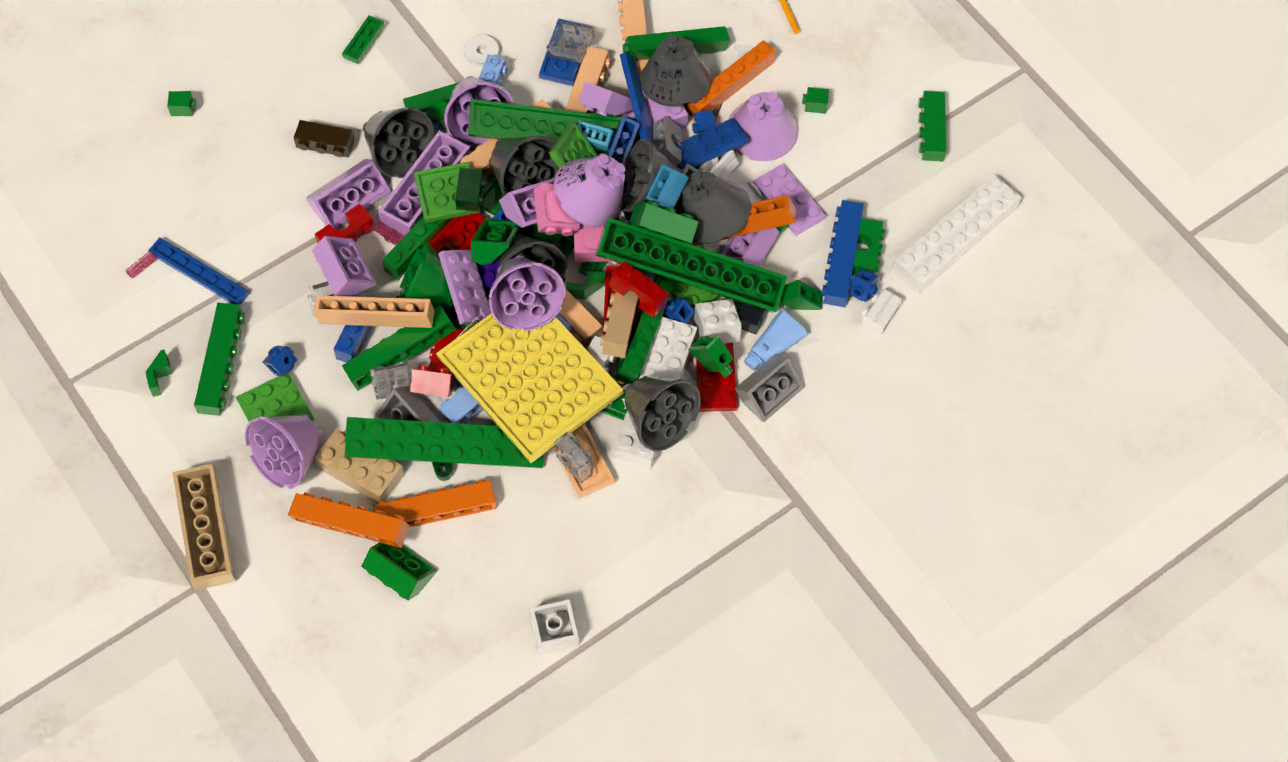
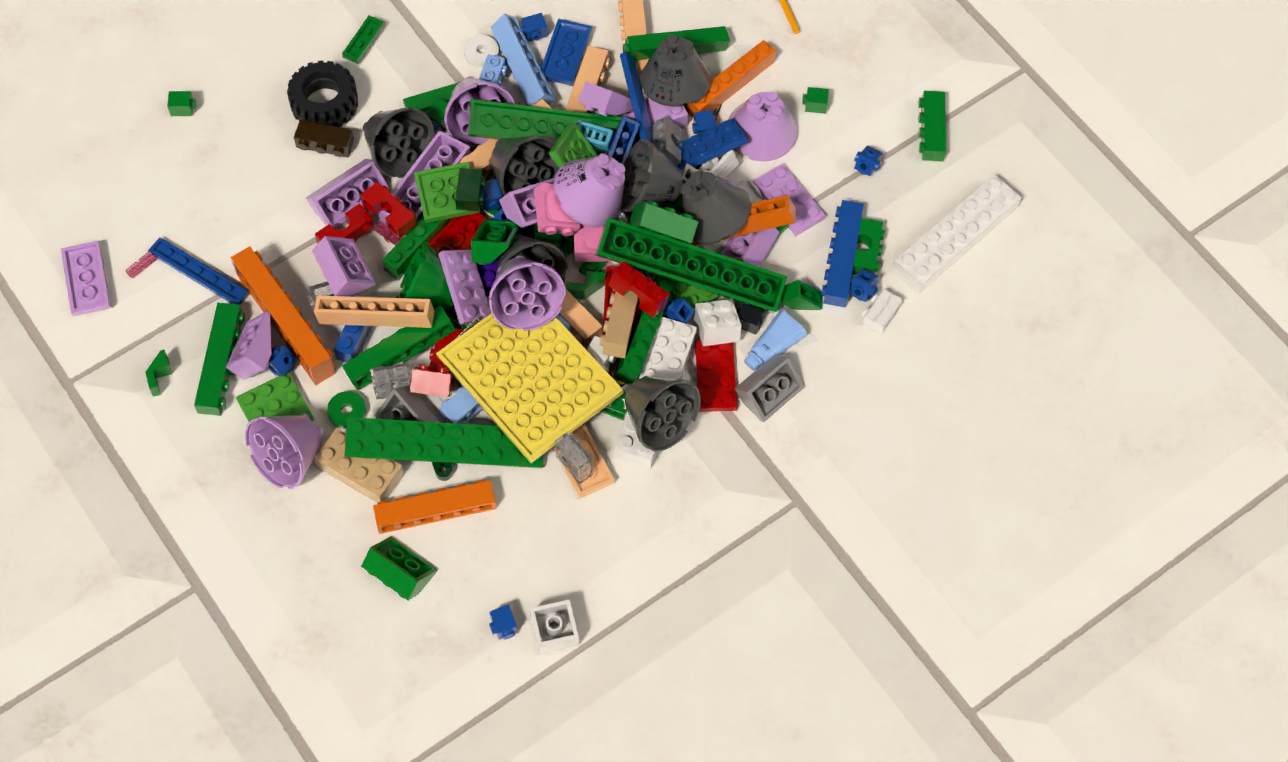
tan brick [173,464,235,591] -> none
orange brick [288,492,409,548] -> none
clear piece [546,21,595,63] -> none
dark azure brick [646,164,689,209] -> none
green torso [688,335,733,378] -> none
none -> lavender plate [61,241,111,316]
none -> lavender slope [226,311,271,380]
none -> orange brick [230,246,335,385]
none -> black tyre [287,60,358,127]
none -> green tile [327,391,366,429]
none -> red arch [360,181,416,239]
none -> blue brick [481,178,502,211]
none -> blue brick [489,604,518,640]
none -> light blue brick [491,14,555,106]
none -> blue brick [520,12,548,42]
none -> blue brick [854,145,883,176]

